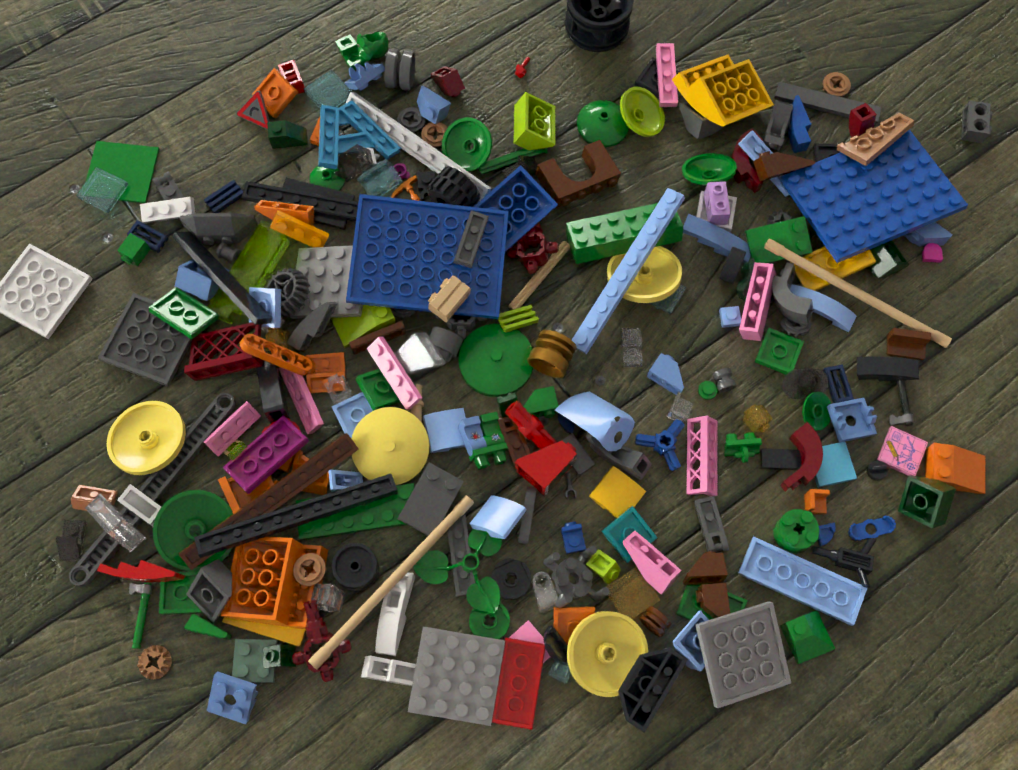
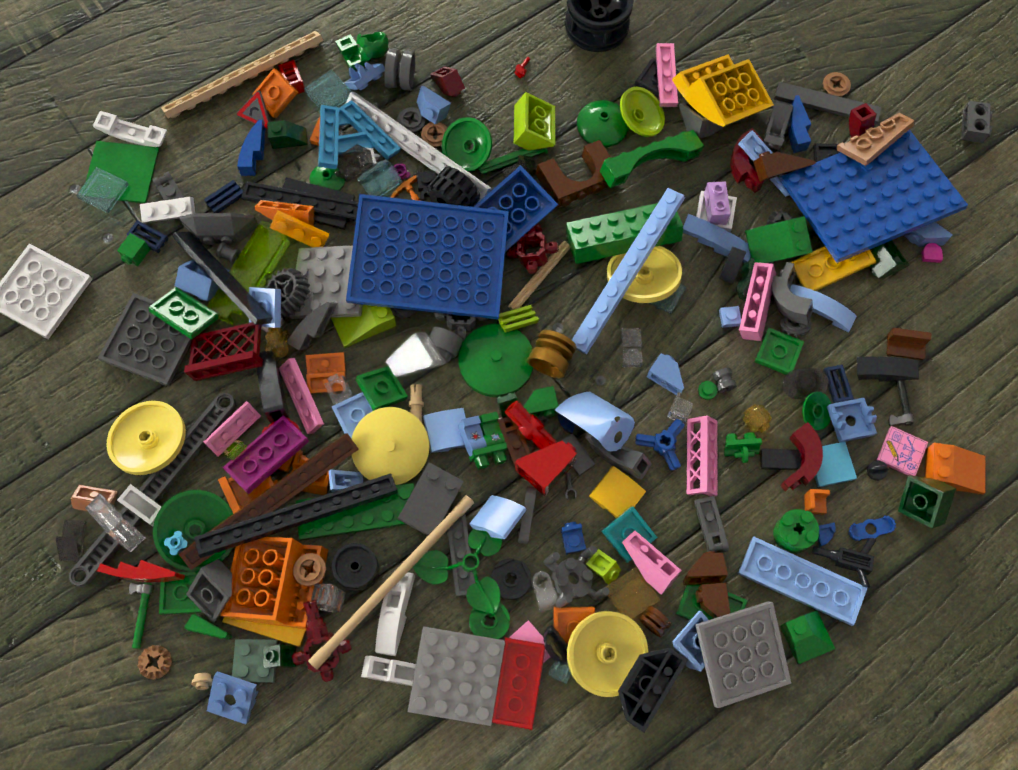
orange beam [240,334,313,376] -> none
reddish brown tile [349,321,406,355] -> none
bright pink plate [367,337,422,410] -> none
tan brick [428,276,471,322] -> none
dark grey tile [454,210,489,269] -> none
green dish [682,153,737,186] -> none
tan piece [764,238,952,348] -> none
none -> white slope [93,111,168,147]
none -> tan plate [161,31,323,118]
none -> medium azure plate [164,531,188,555]
none -> tan plate [192,673,213,690]
none -> blue slope [237,120,266,176]
none -> green arch [600,130,704,188]

